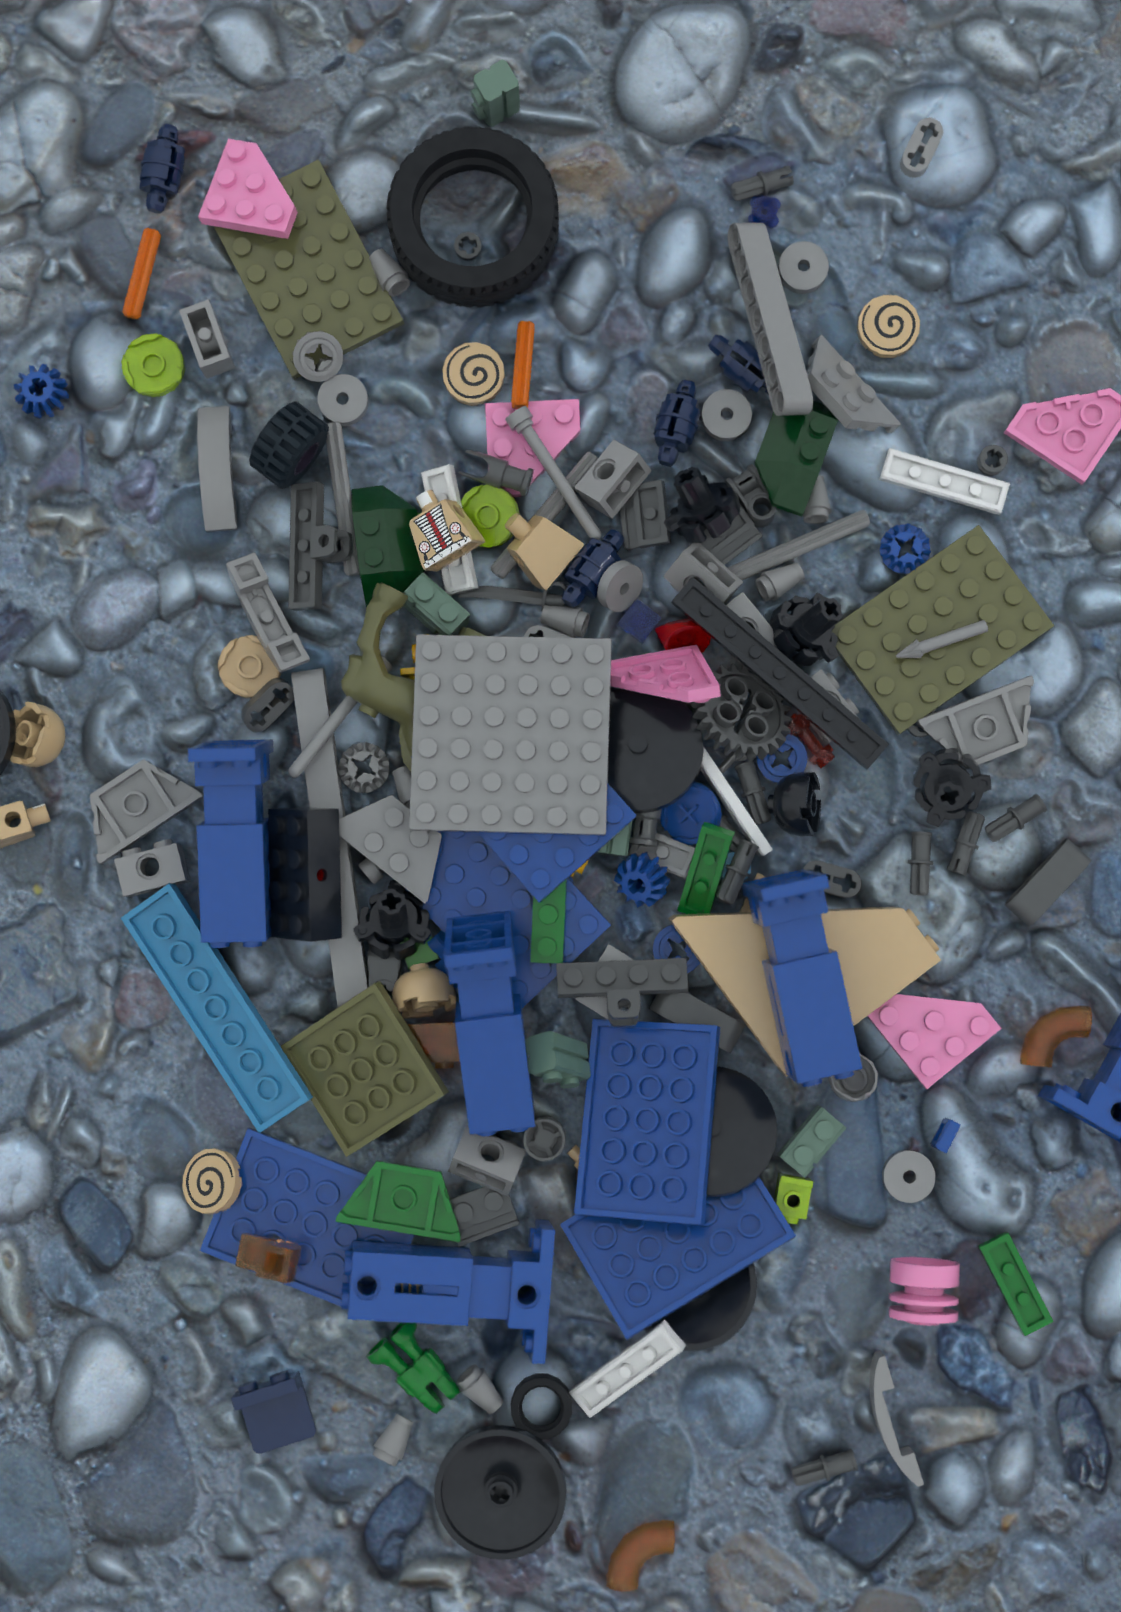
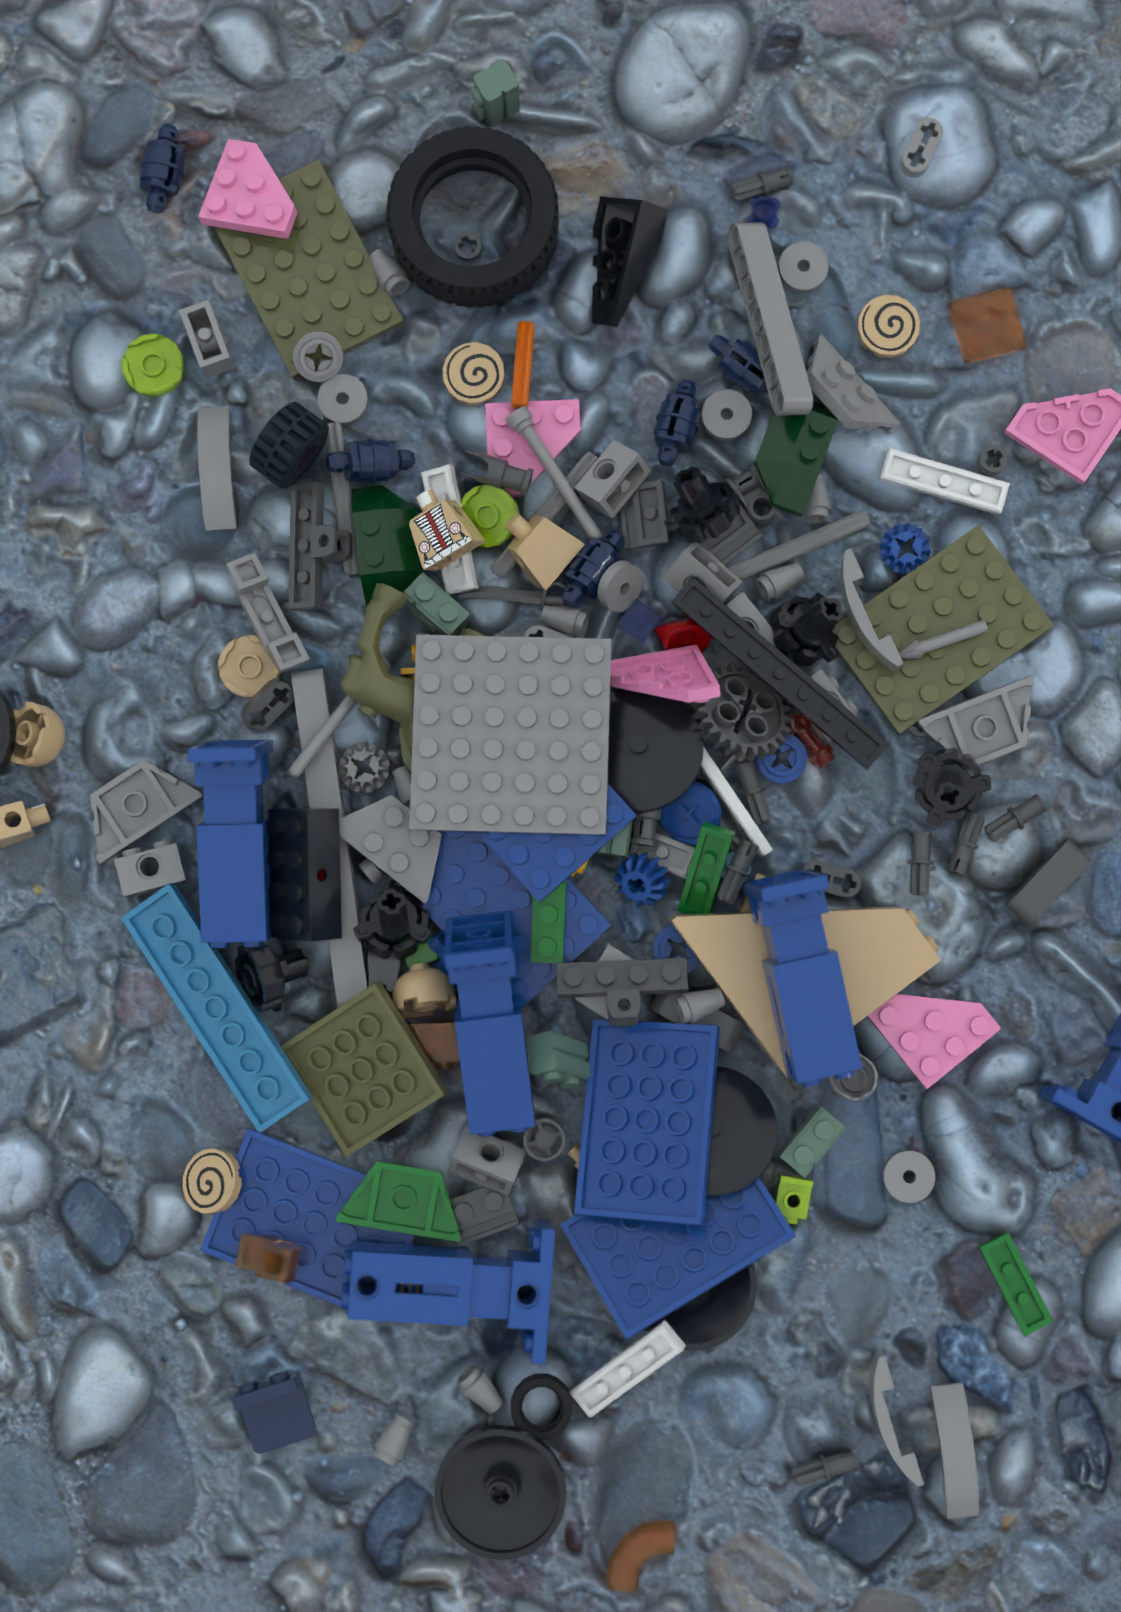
blue gear [13,364,69,419] -> none
orange axle [122,228,161,320] -> none
green piece [366,1322,460,1414] -> none
black cylinder [768,772,821,836] -> none
bright pink wheel [888,1257,960,1326] -> none
blue tile [930,1117,961,1153] -> none
clear orange cylinder [1020,1005,1092,1067] -> none
none -> black piece [235,943,309,1013]
none -> dark blue piece [326,439,415,483]
none -> black wedge [592,196,668,328]
none -> light grey cone [674,988,725,1024]
none -> light grey slope [840,548,904,672]
none -> light grey slope [930,1382,979,1519]
none -> clear orange plate [948,287,1027,364]

